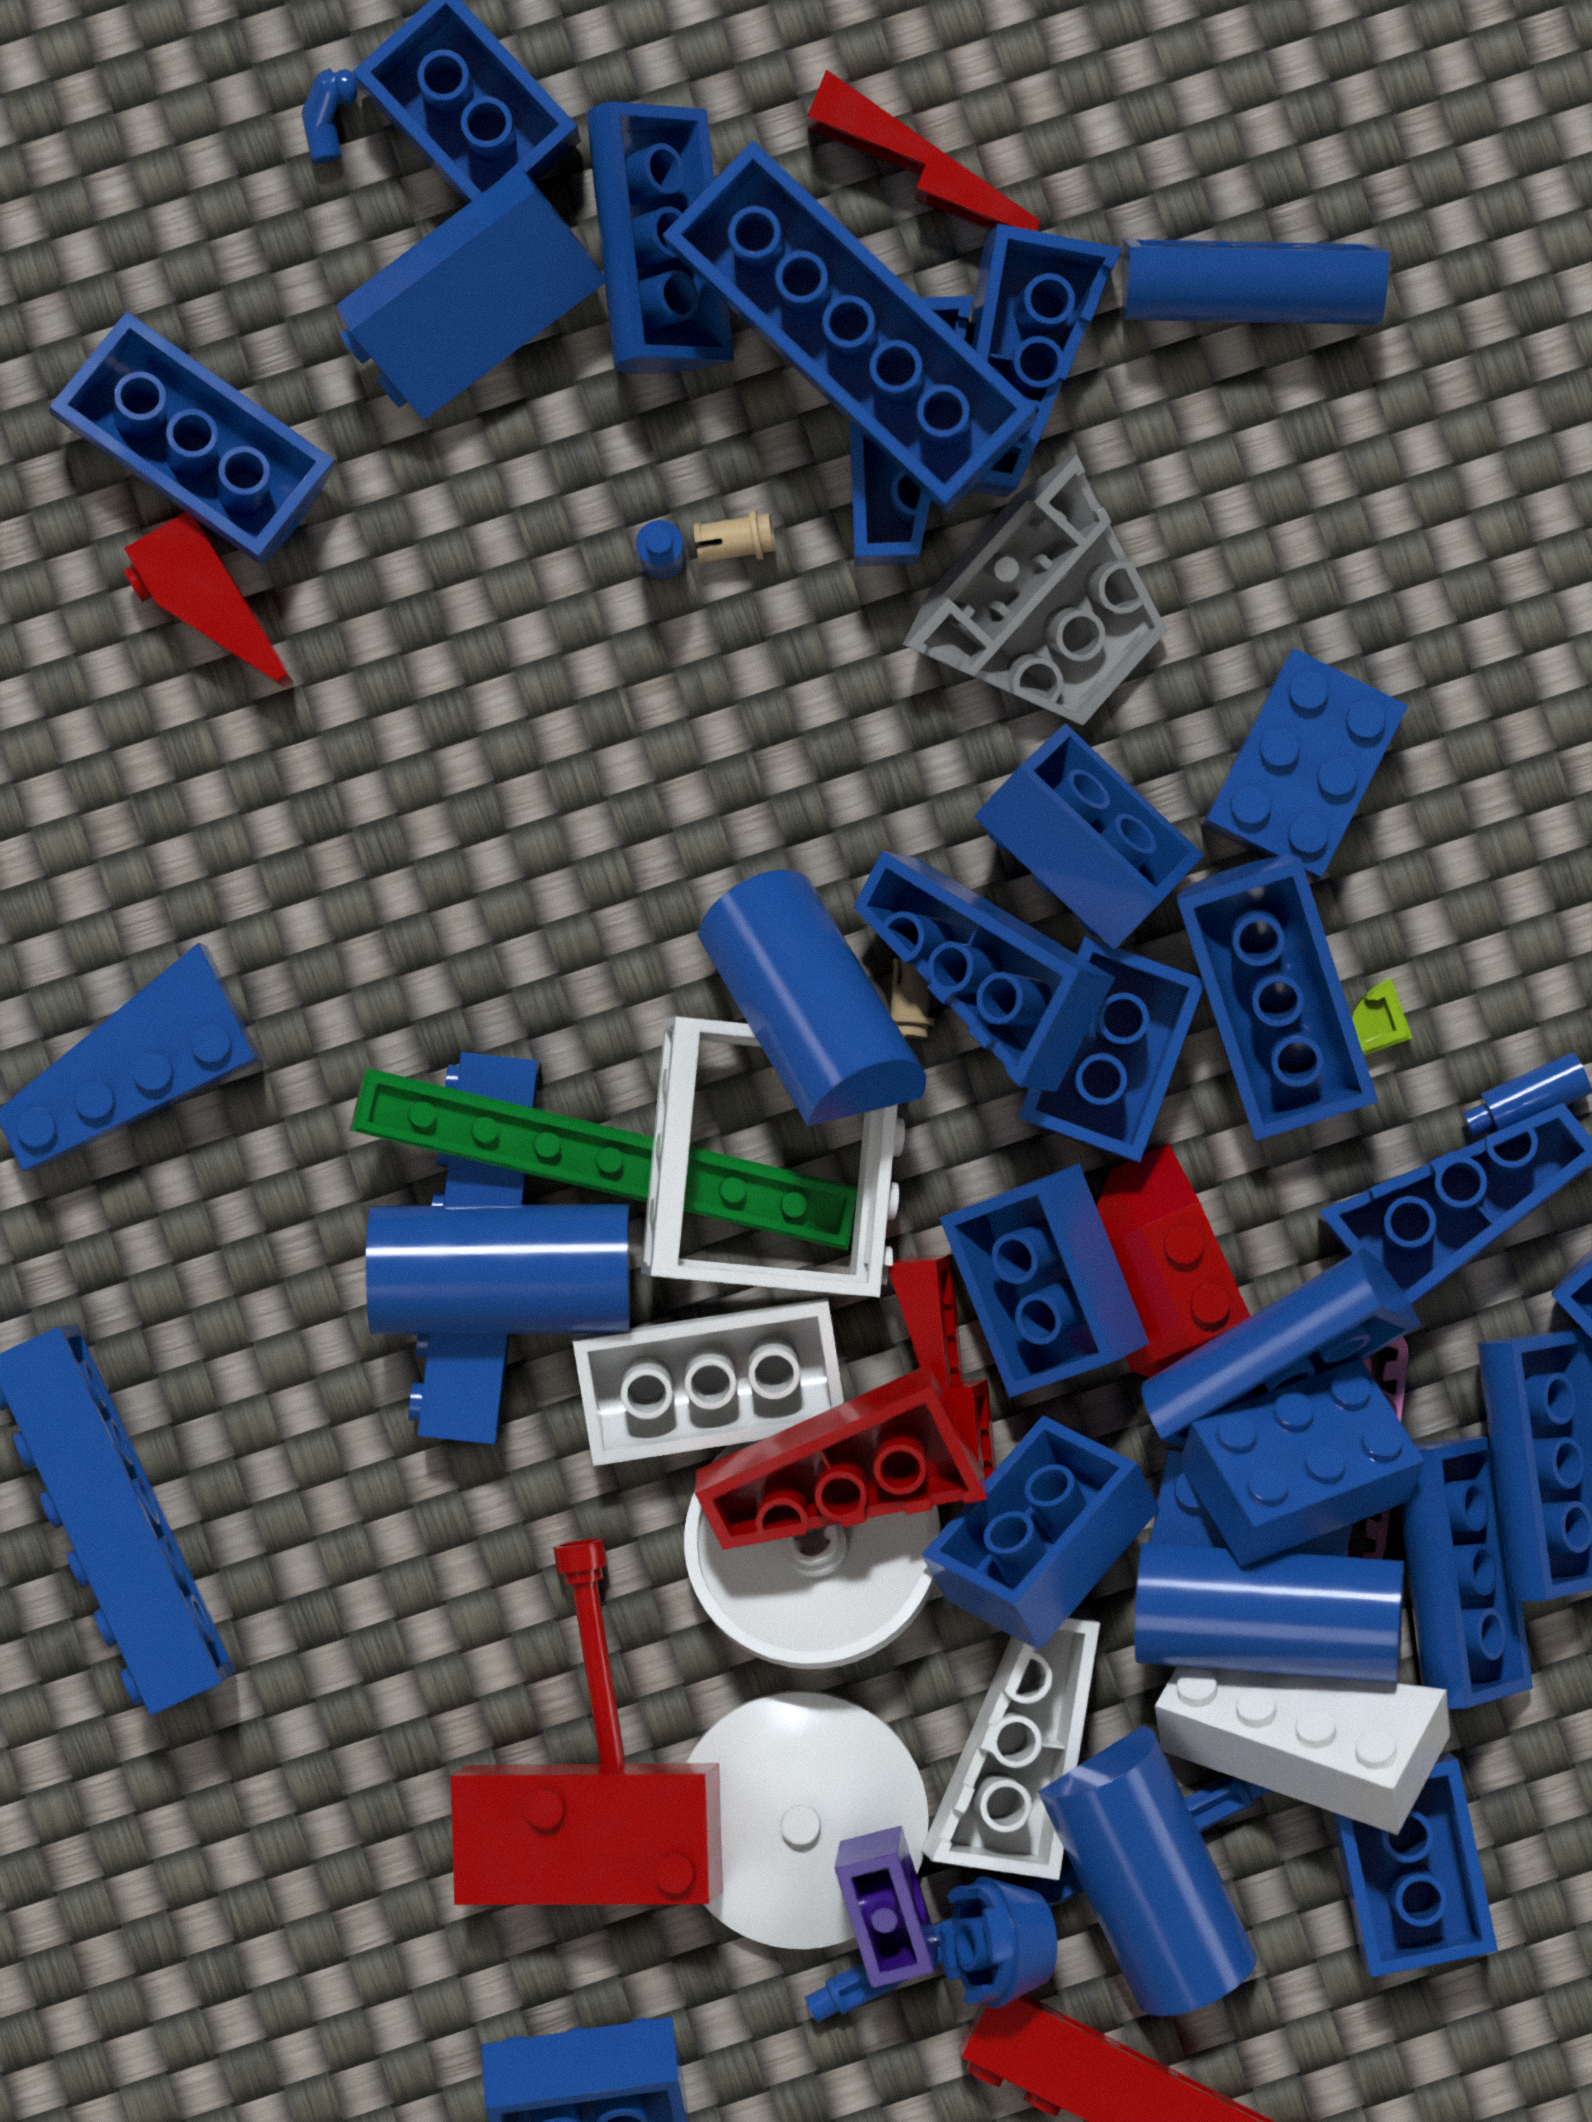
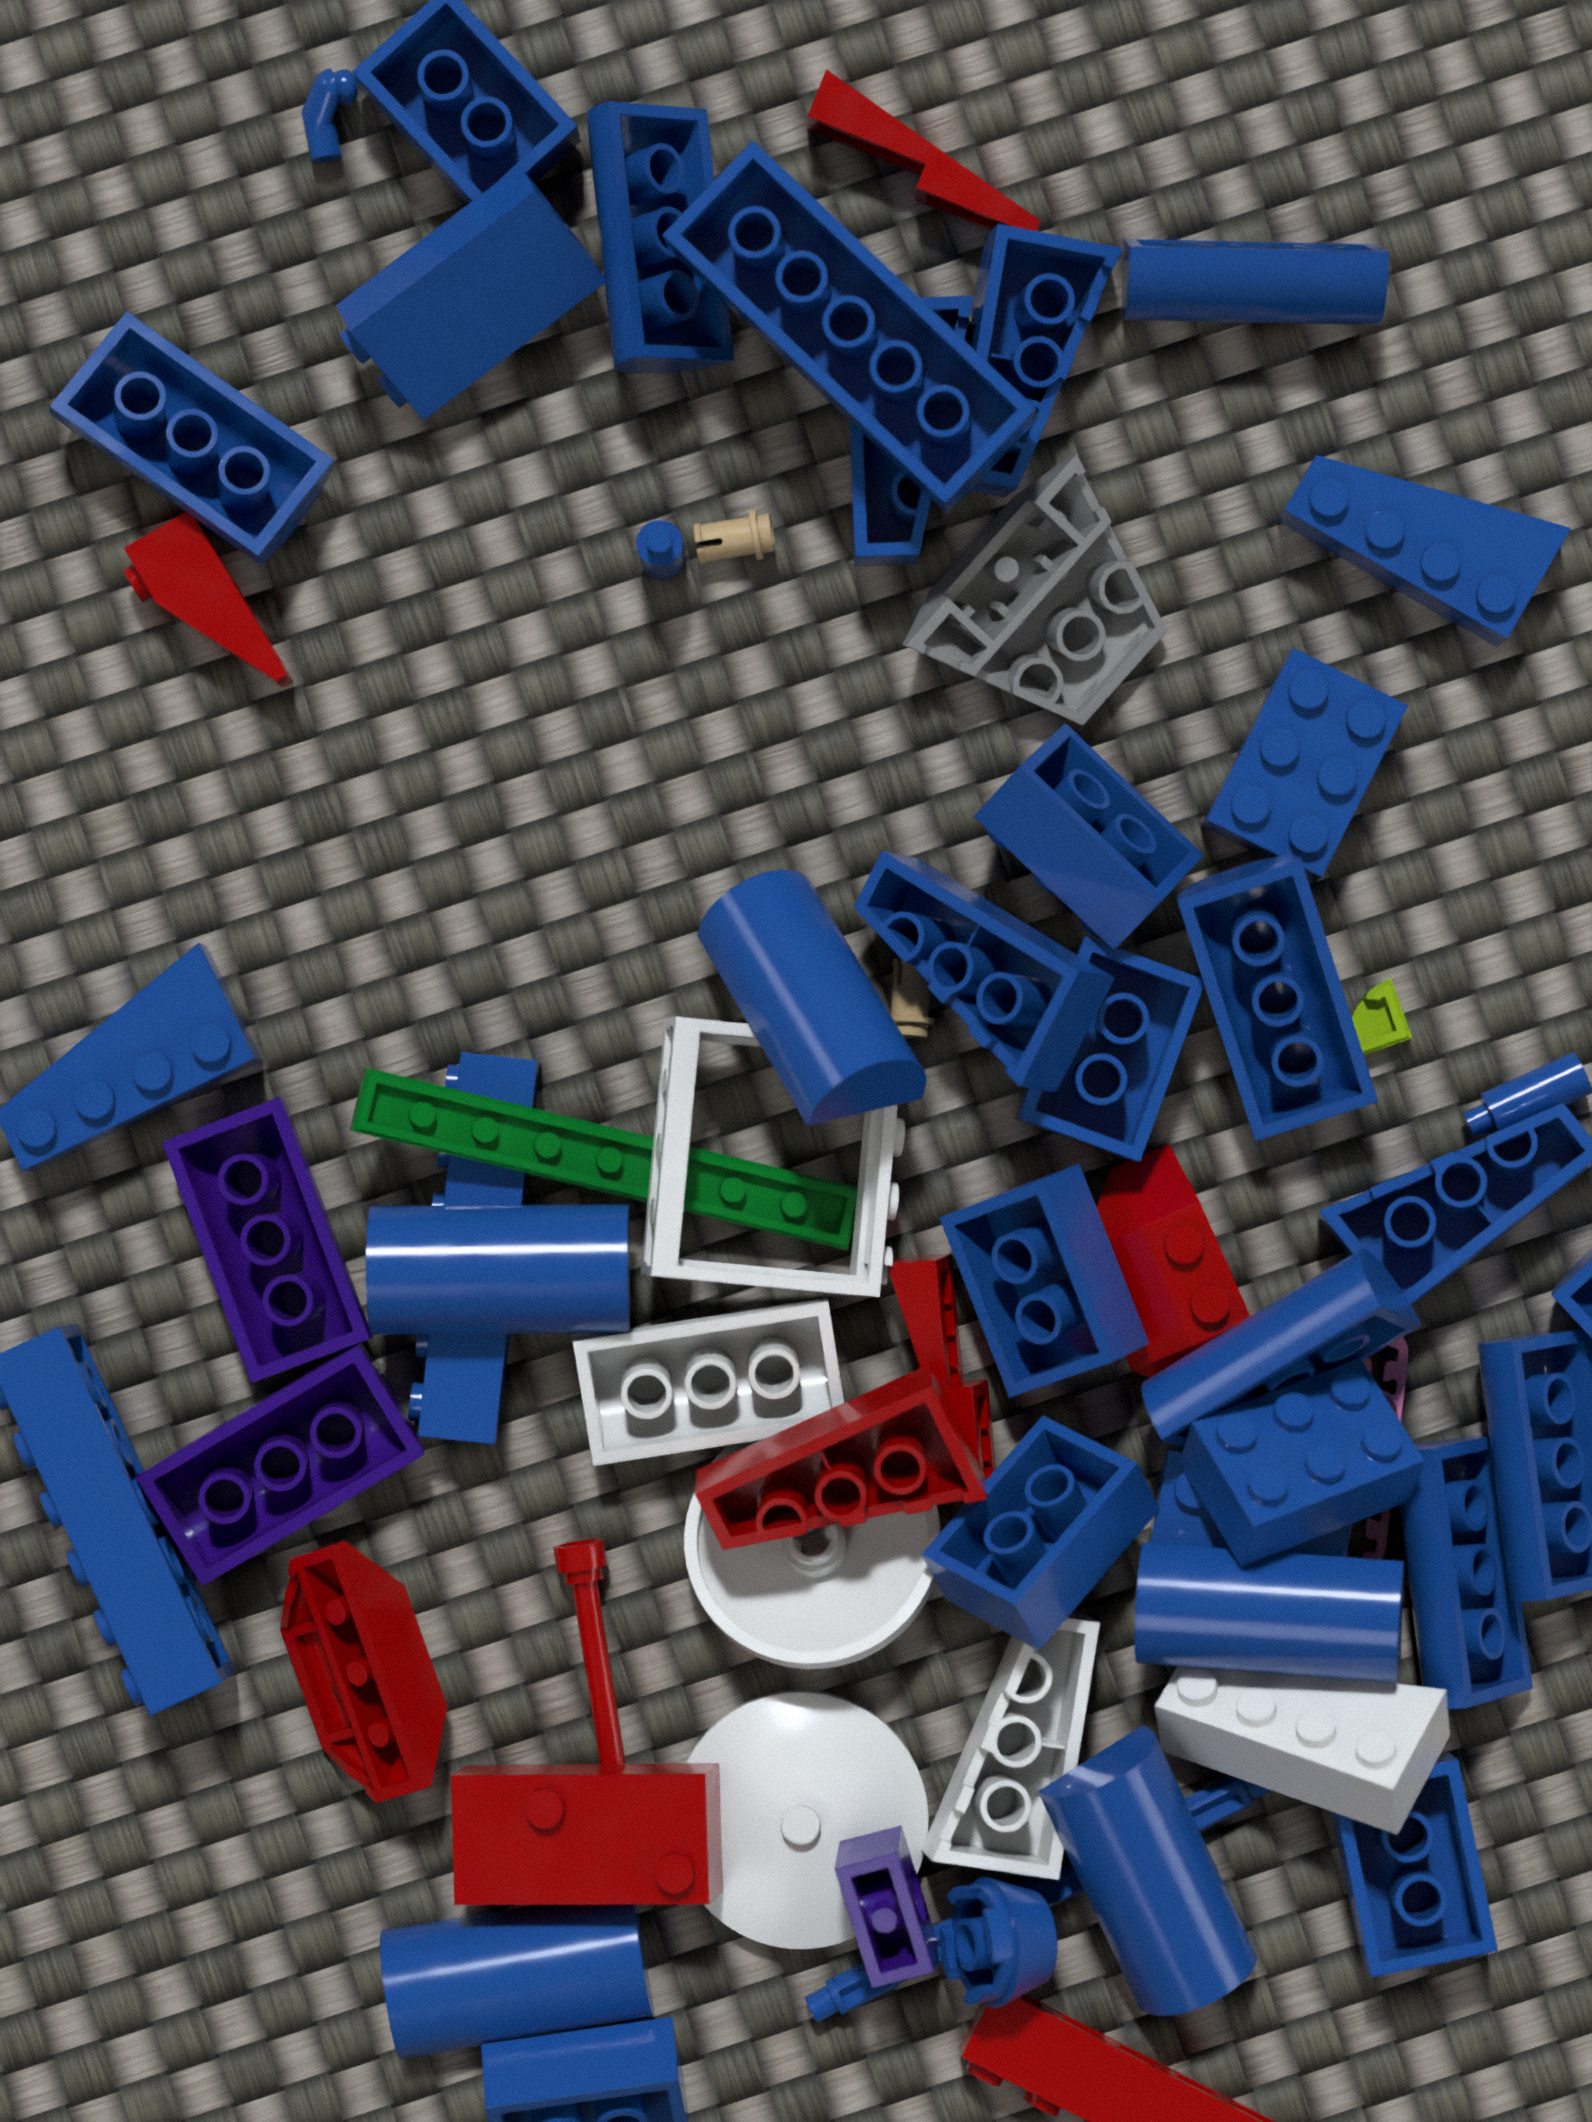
none -> dark purple brick [135,1343,425,1586]
none -> dark purple brick [162,1096,374,1383]
none -> red wedge [280,1540,447,1803]
none -> blue brick [380,1905,655,2059]
none -> blue wedge [1277,455,1571,647]

